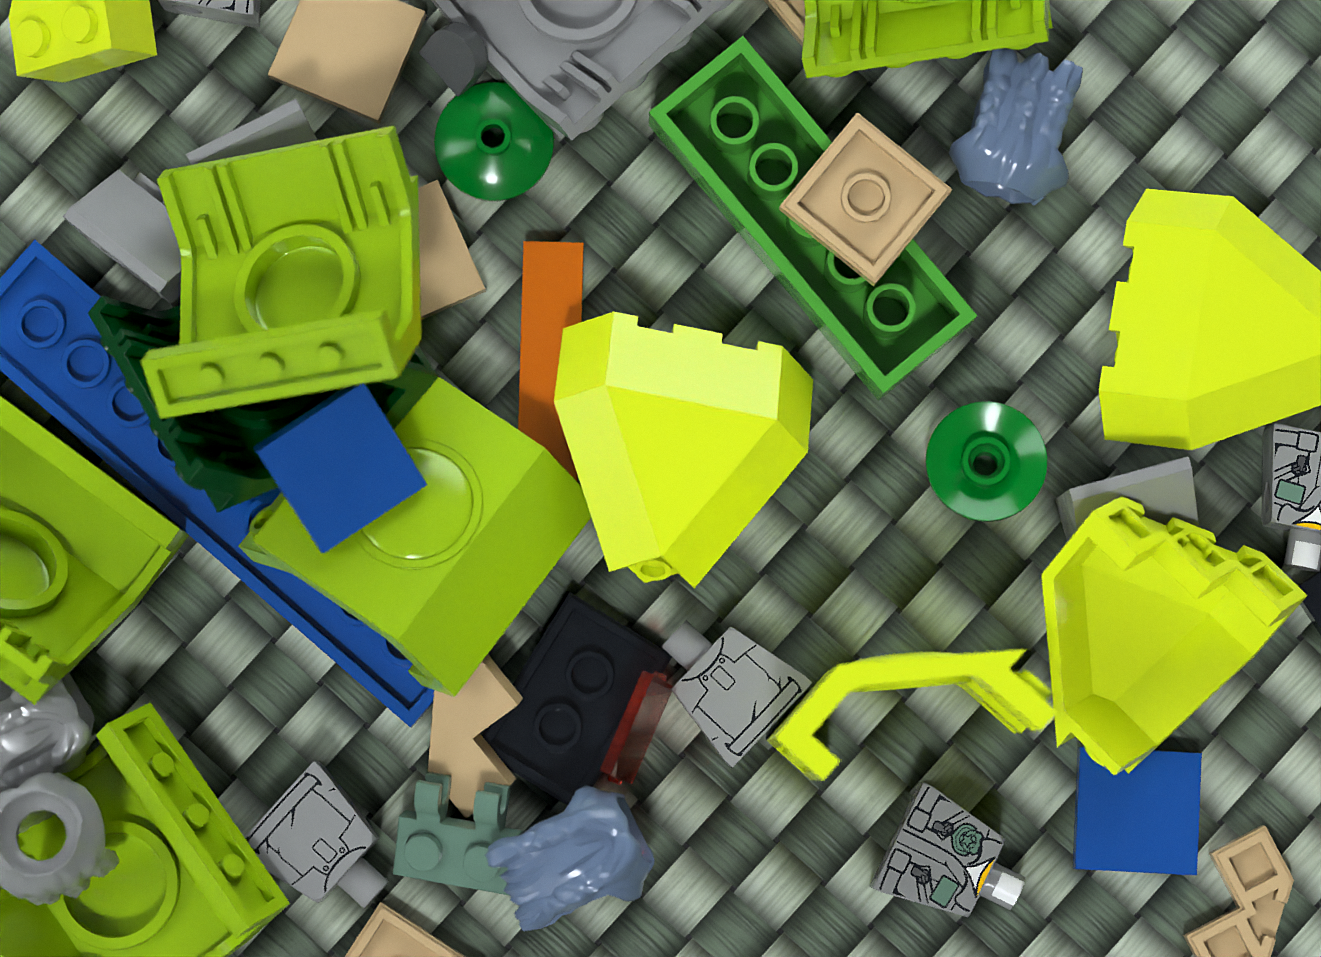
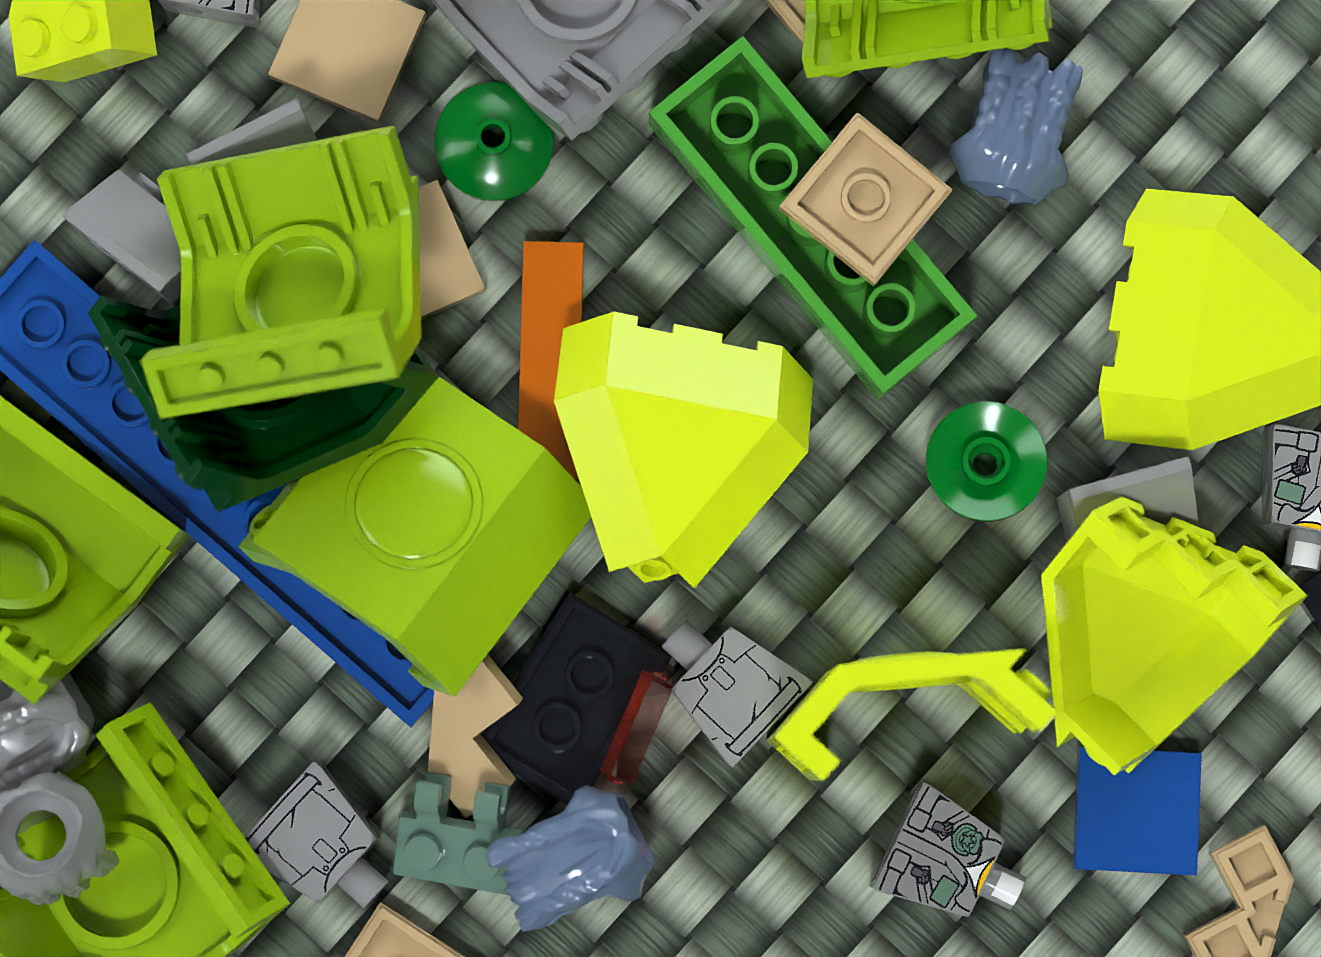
blue tile [253,383,427,554] -> none
dark grey tile [419,22,488,97] -> none

